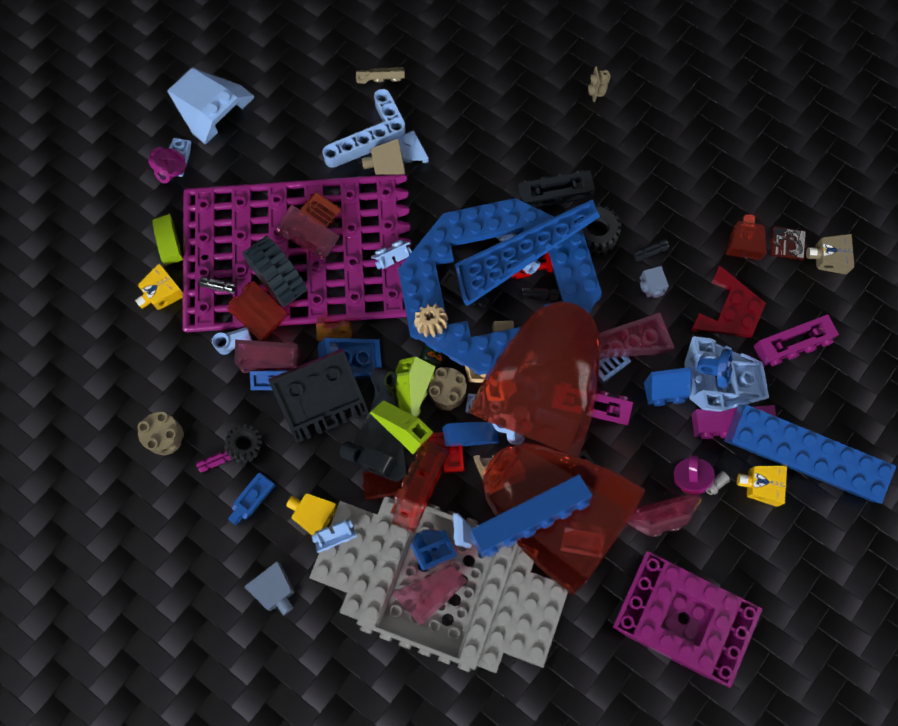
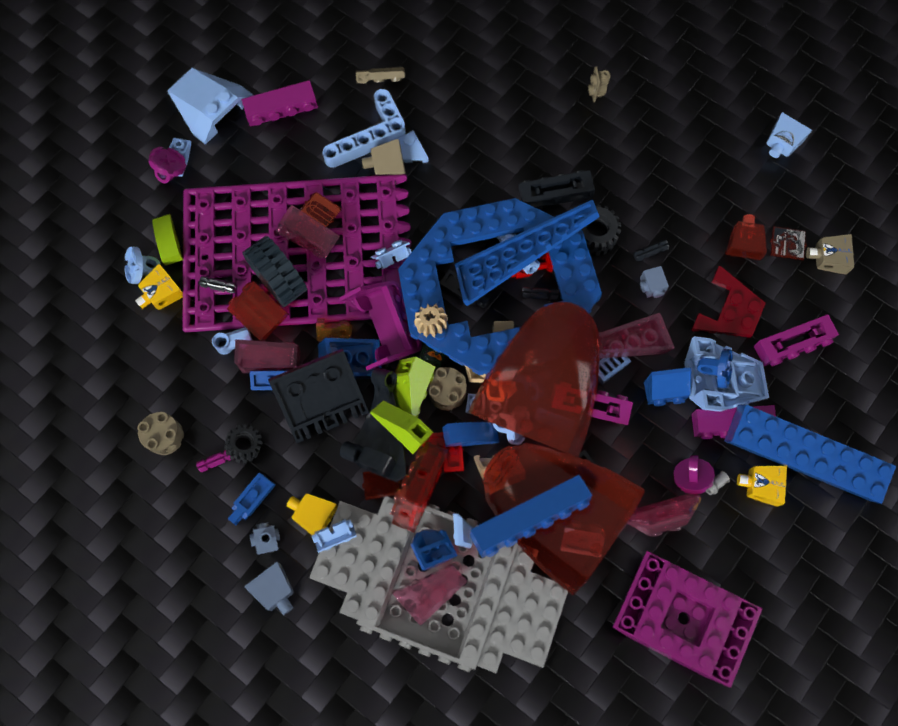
none -> light blue tile [125,247,160,284]
none -> magenta brick [241,80,318,126]
none -> sand blue brick [249,522,280,554]
none -> magenta windscreen [339,281,422,370]
none -> light blue torso [767,112,812,158]

